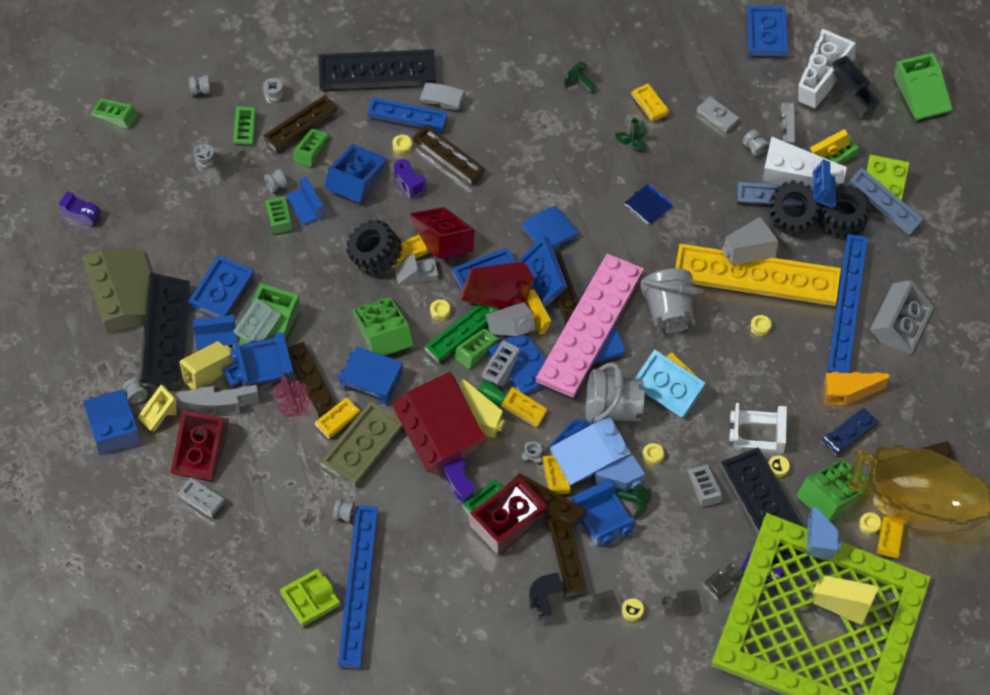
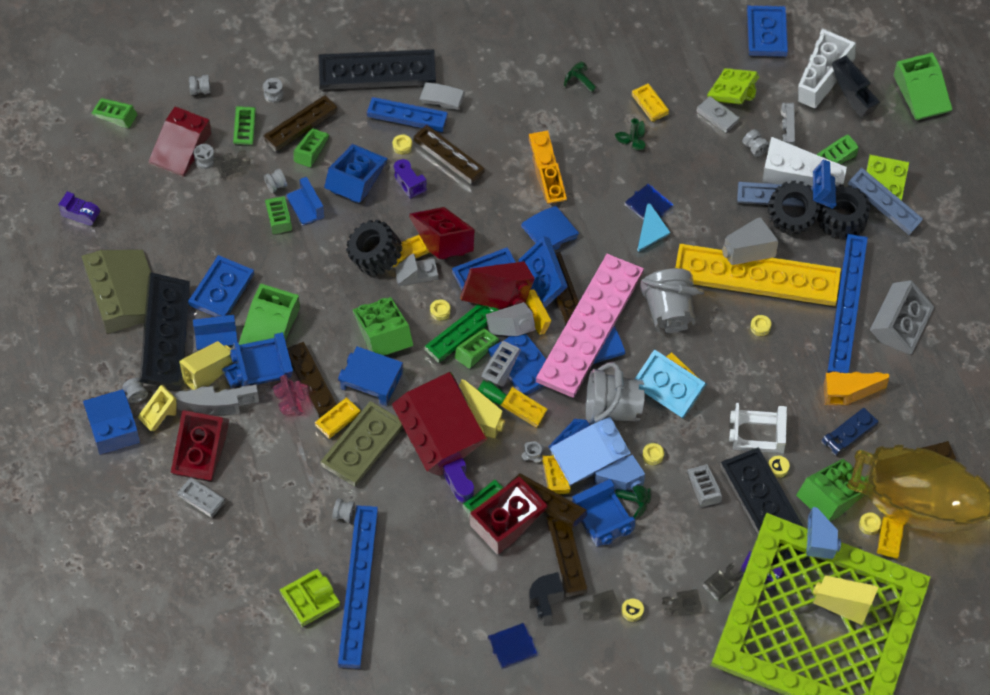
sand green plate [233,297,281,343] -> none
yellow plate [810,129,850,158] -> none
none -> slope [148,106,212,177]
none -> clear blue piece [488,623,538,669]
none -> light orange slope [528,130,567,204]
none -> medium azure tile [637,203,670,252]
none -> lime plate [707,68,759,104]

